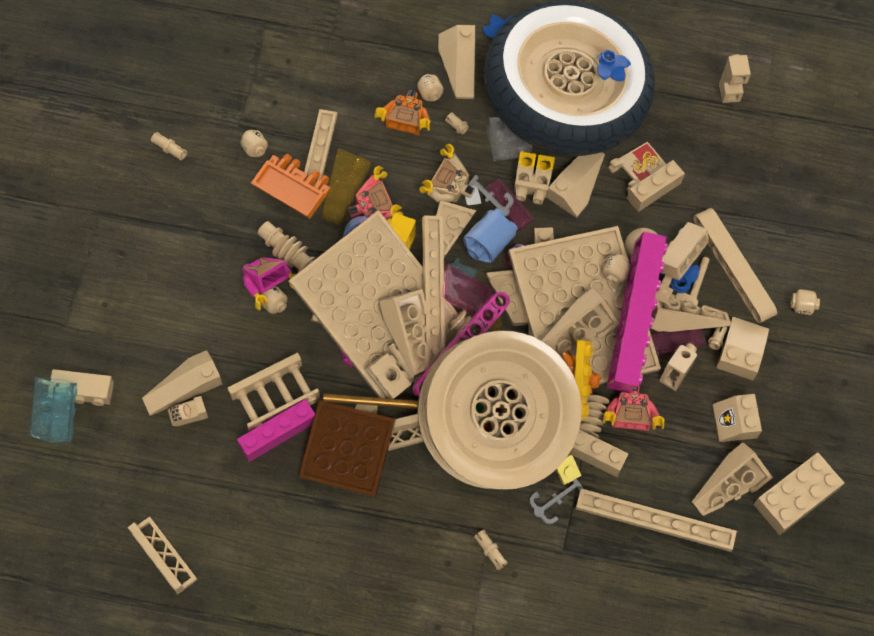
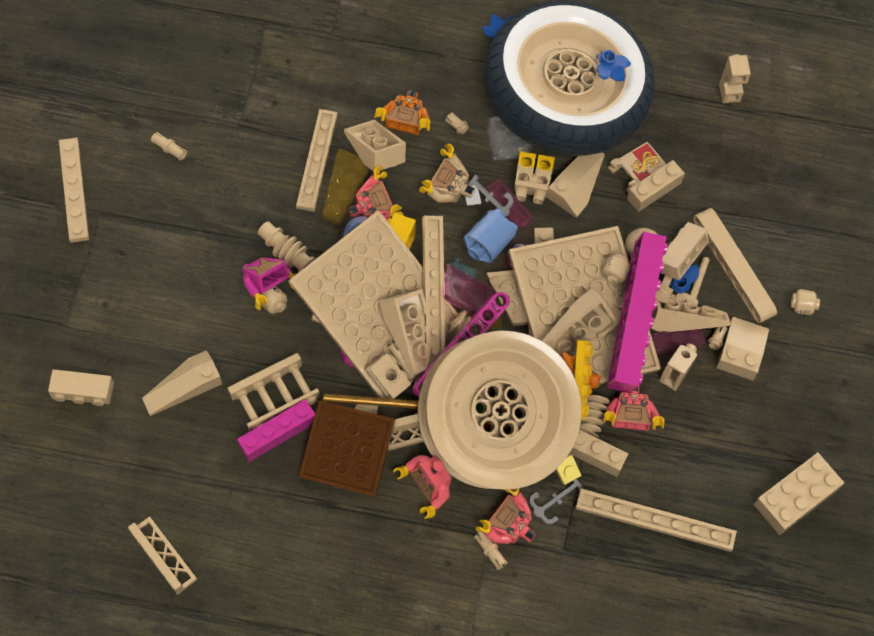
clear light blue slope [30,377,77,443] -> none
tan leg [168,396,208,426] -> none
tan head [240,130,268,157] -> none
orange hinge [251,154,331,219] -> none
tan head [417,74,444,101] -> none
tan wing [436,200,476,258] -> none
tan wedge [438,25,475,99] -> none
tan wedge [692,442,773,516] -> none
tan slope [712,394,762,442] -> none
none -> tan plate [59,138,89,243]
none -> tan slope [344,120,406,171]
none -> coral torso [393,455,451,519]
none -> torso [476,488,536,544]

